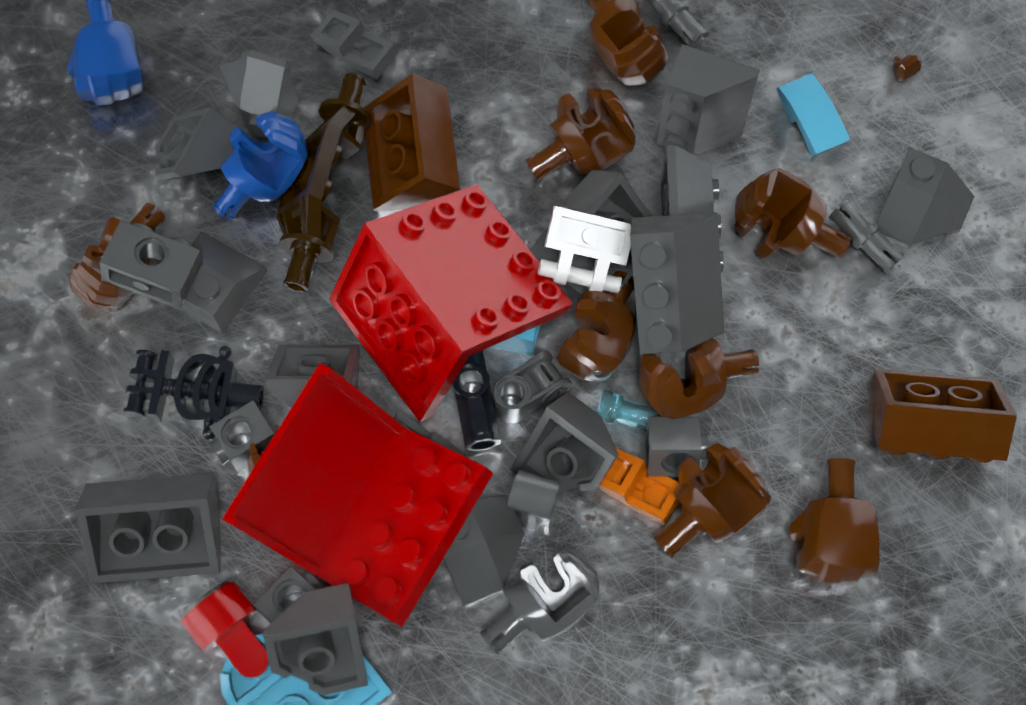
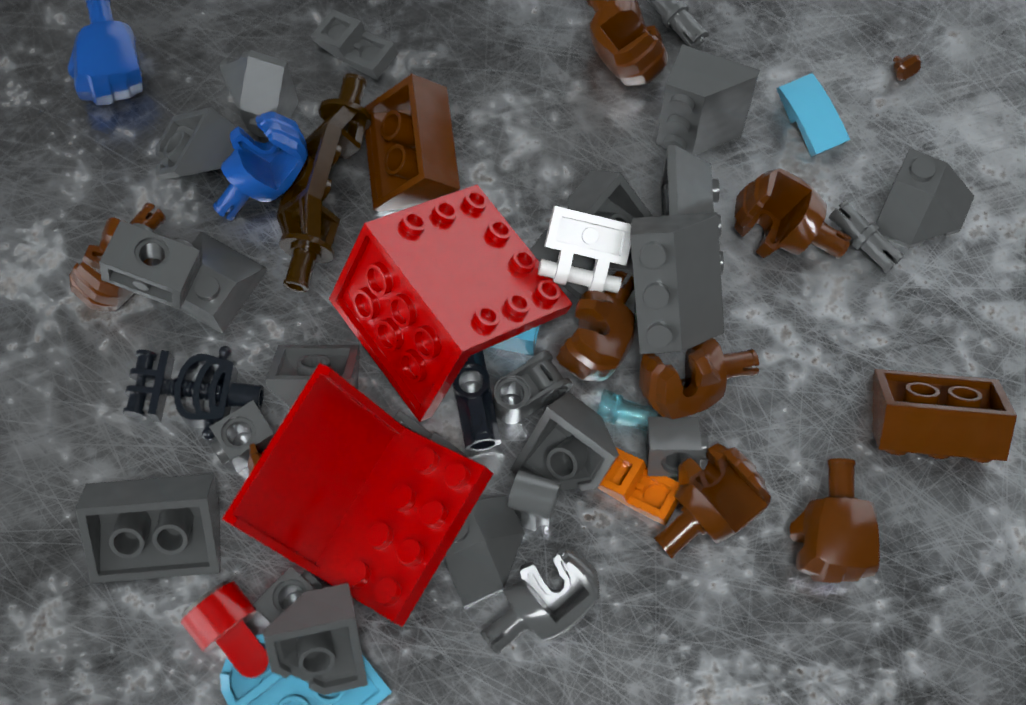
reddish brown piece [525,88,636,181] -> none

